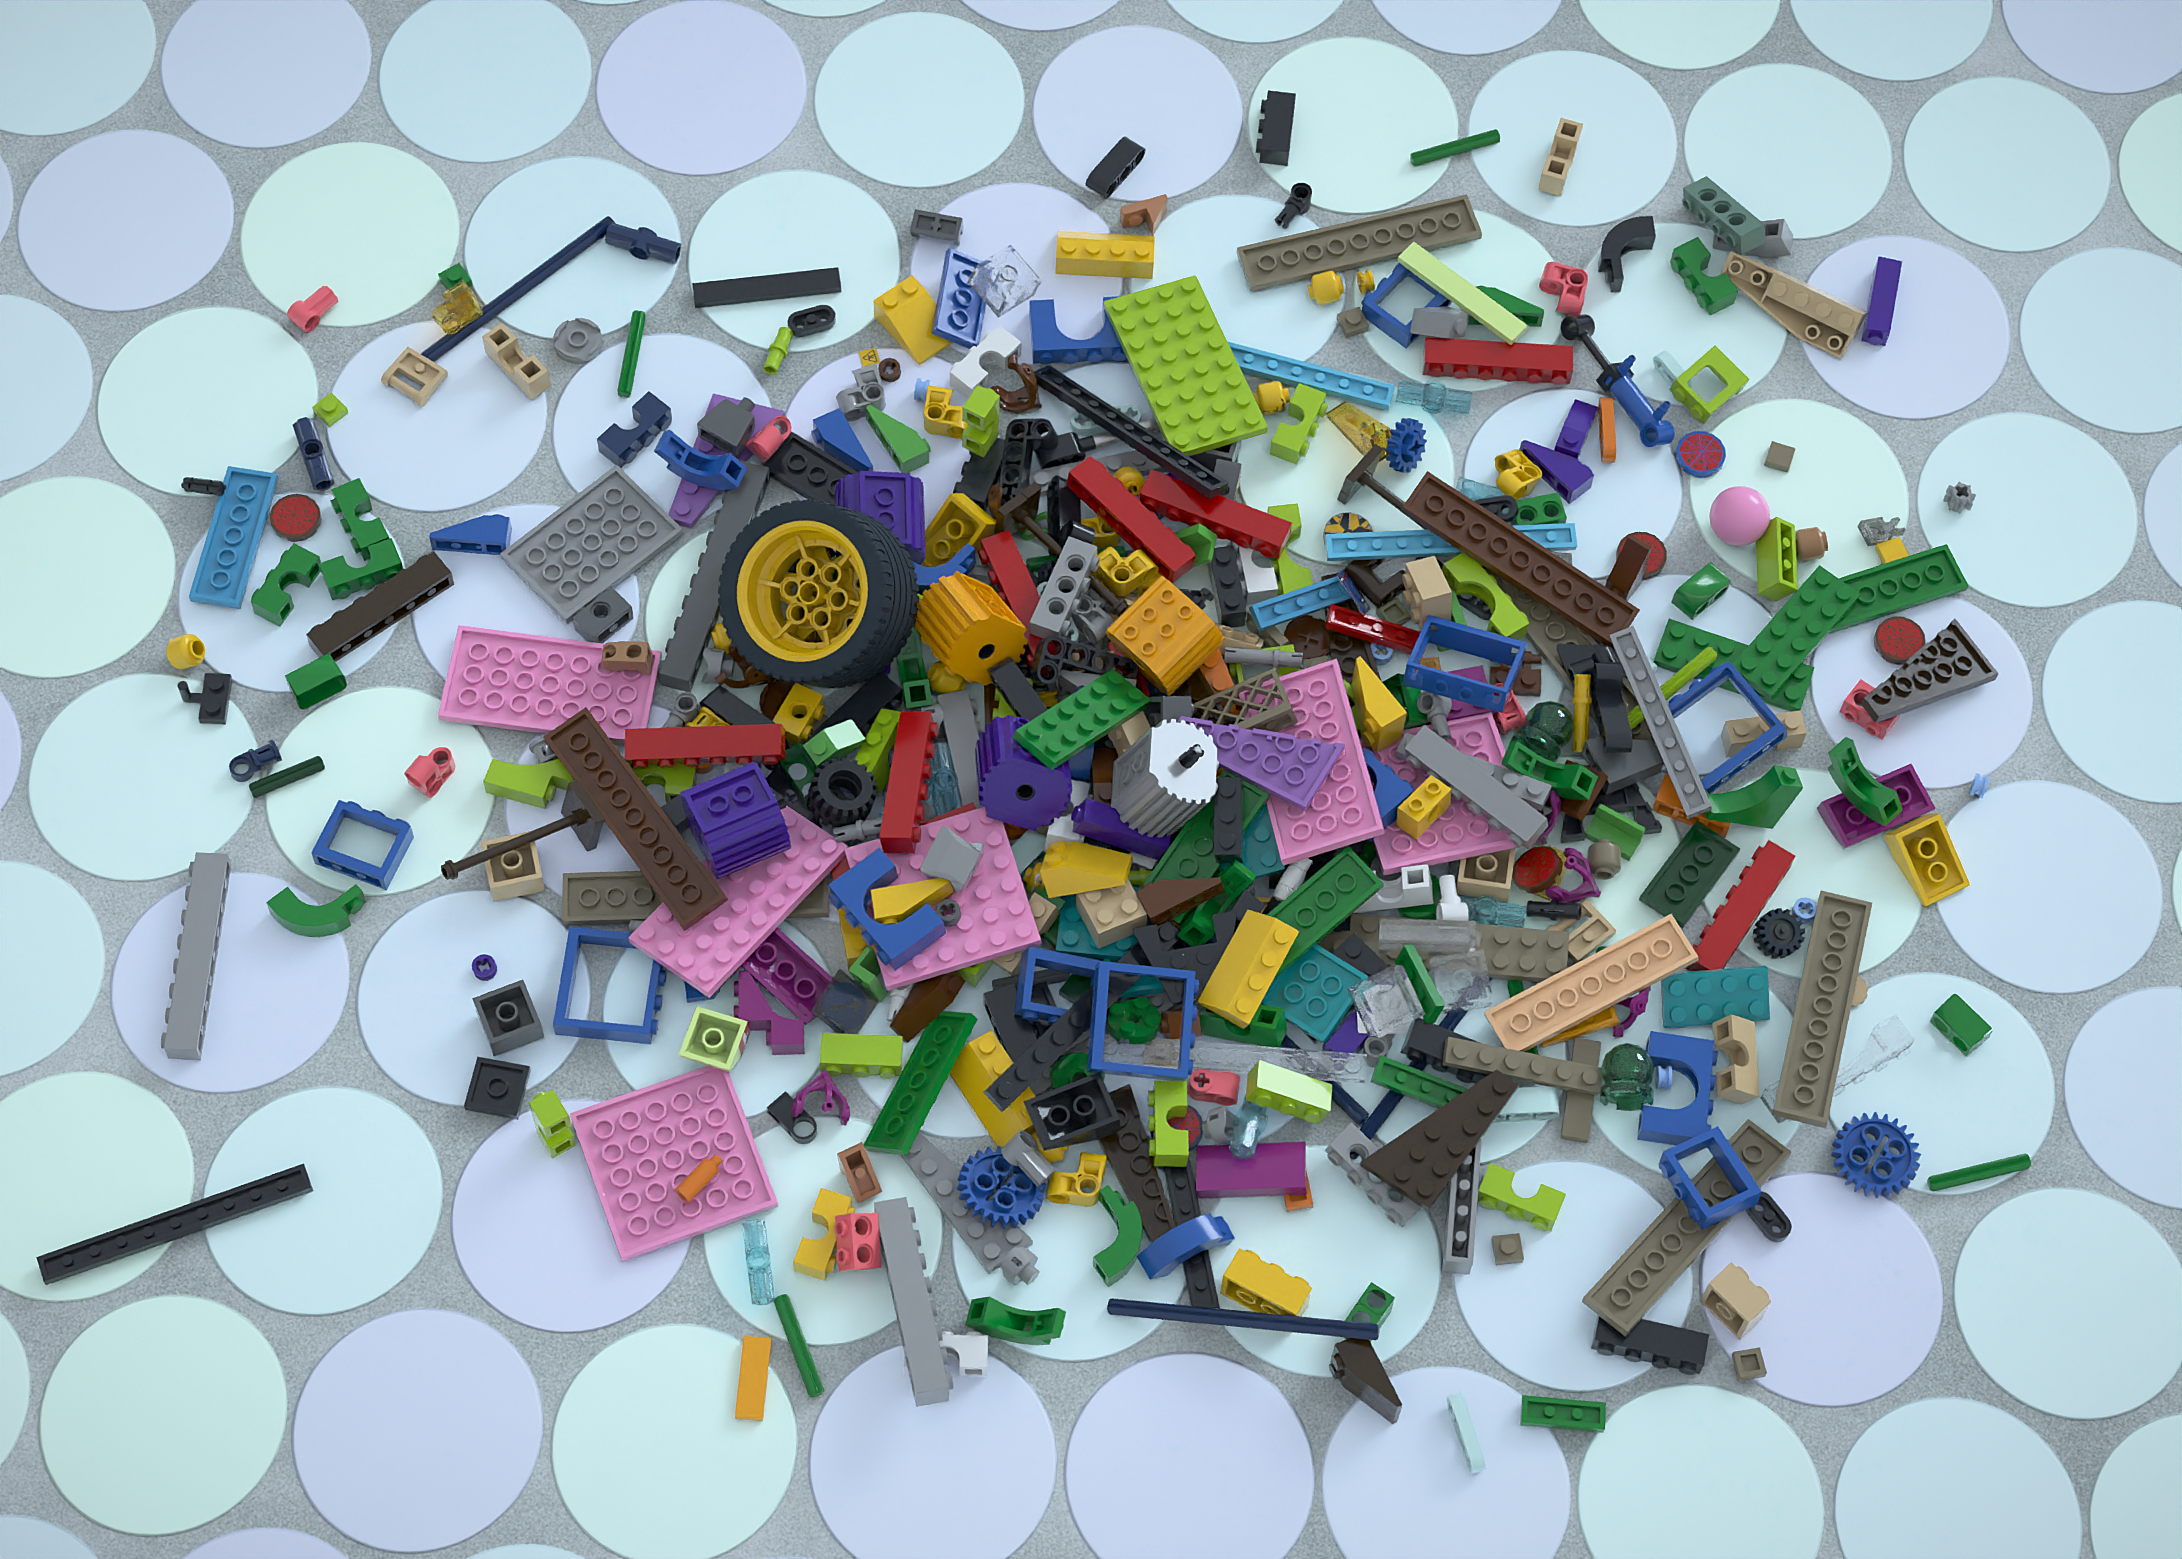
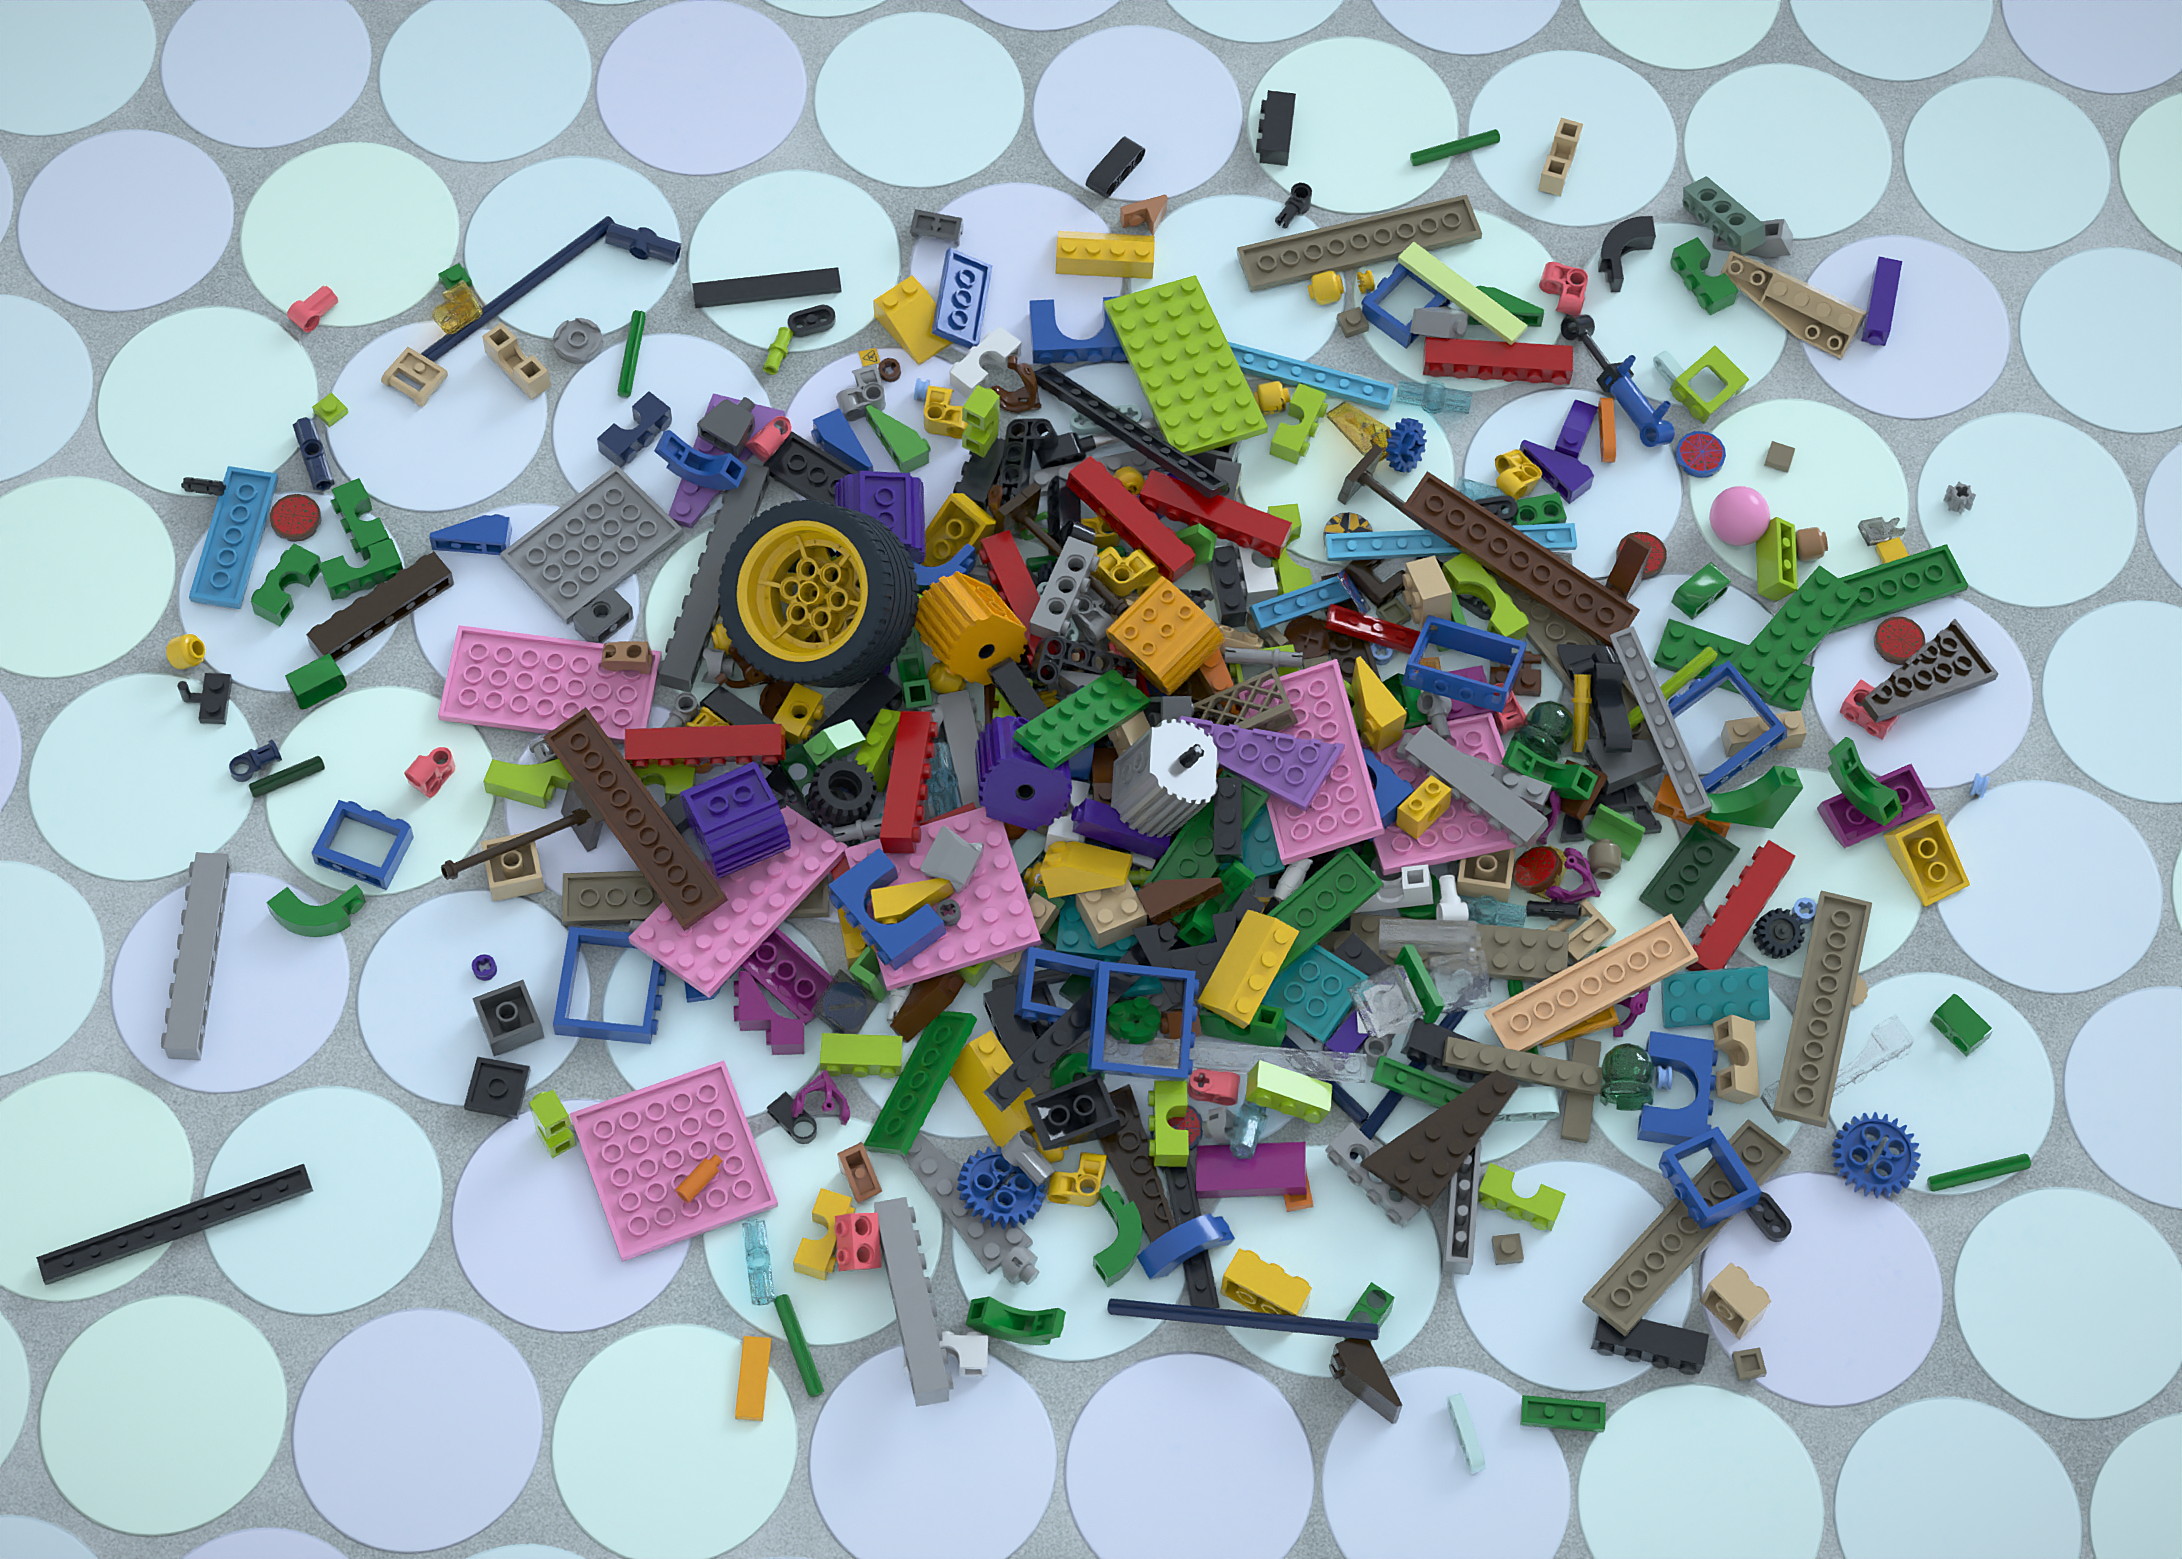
yellowish green slope [678,1006,751,1072] -> none
clear brick [967,245,1042,318] -> none

